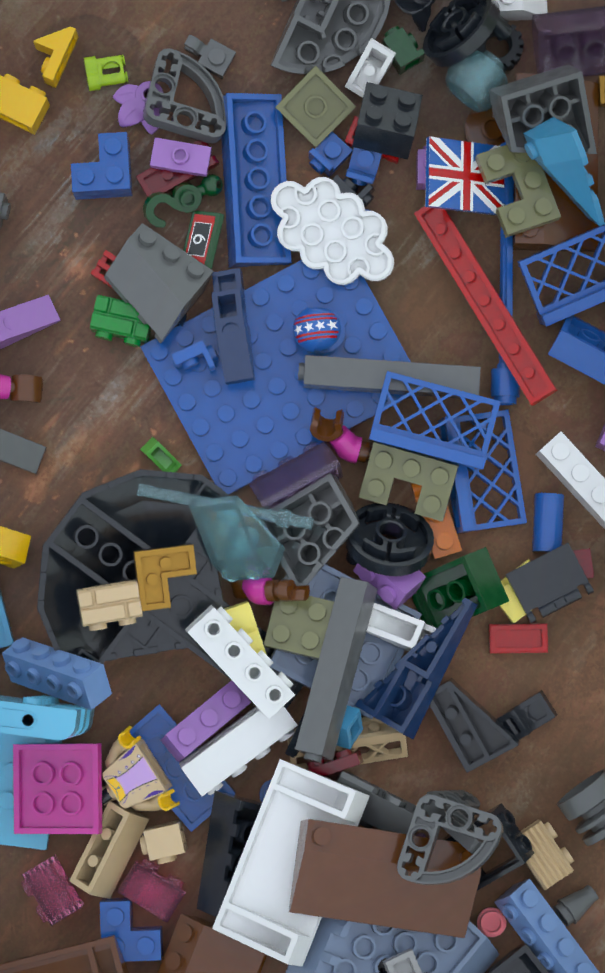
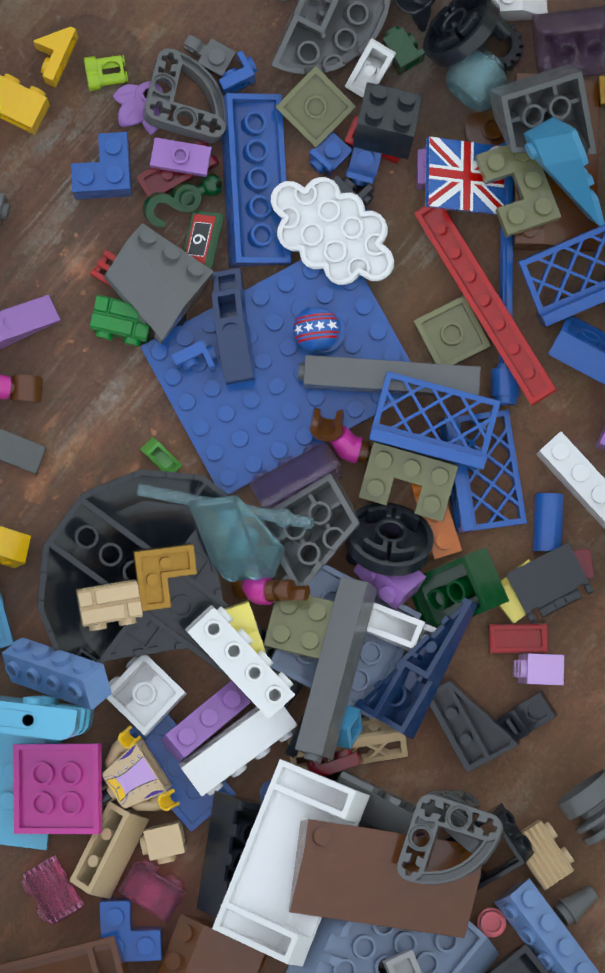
none -> white plate [107,655,187,736]
none -> blue bracket [219,50,257,95]
none -> olive plate [413,296,491,365]
none -> lavender brick [513,654,564,685]

